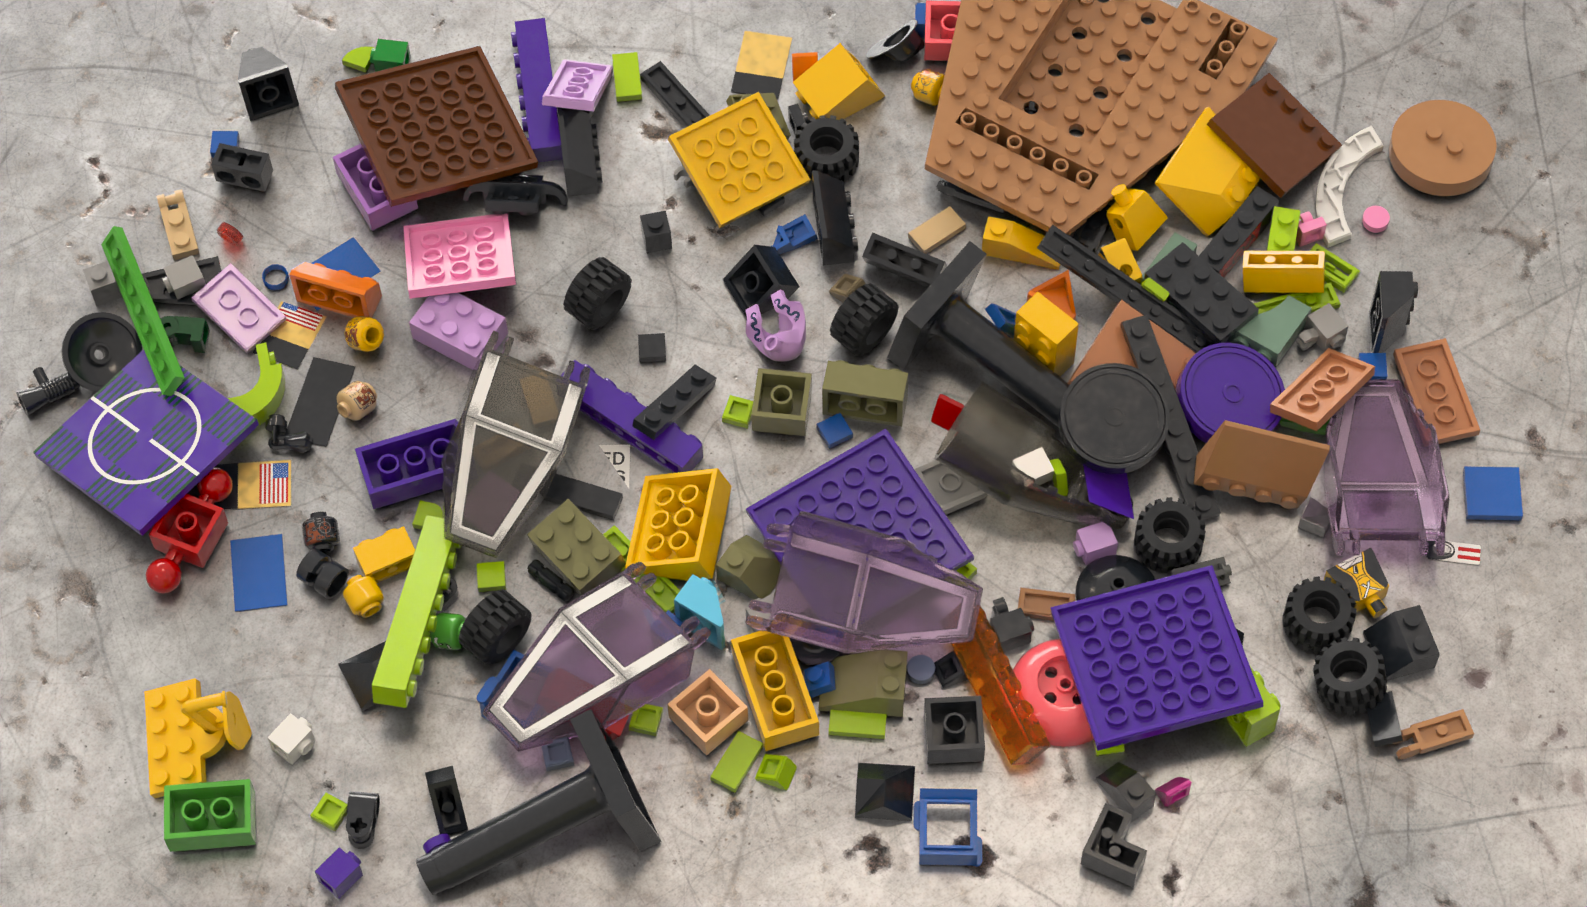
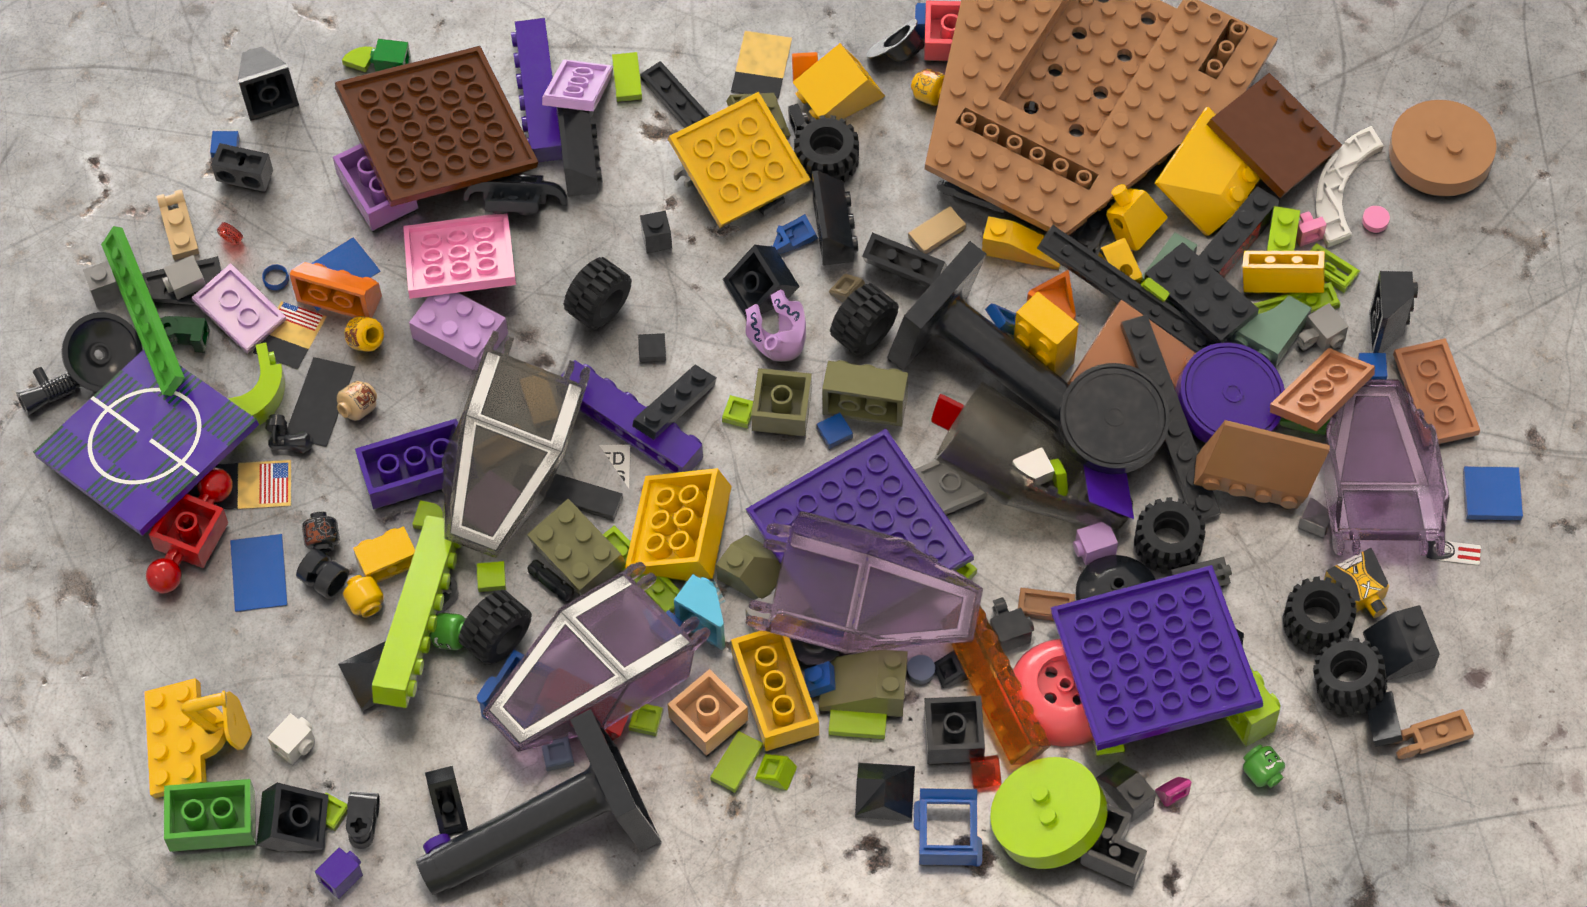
none -> black slope [256,782,329,852]
none -> clear red plate [969,755,1002,789]
none -> lime brick [990,757,1107,869]
none -> bright green head [1243,744,1285,788]

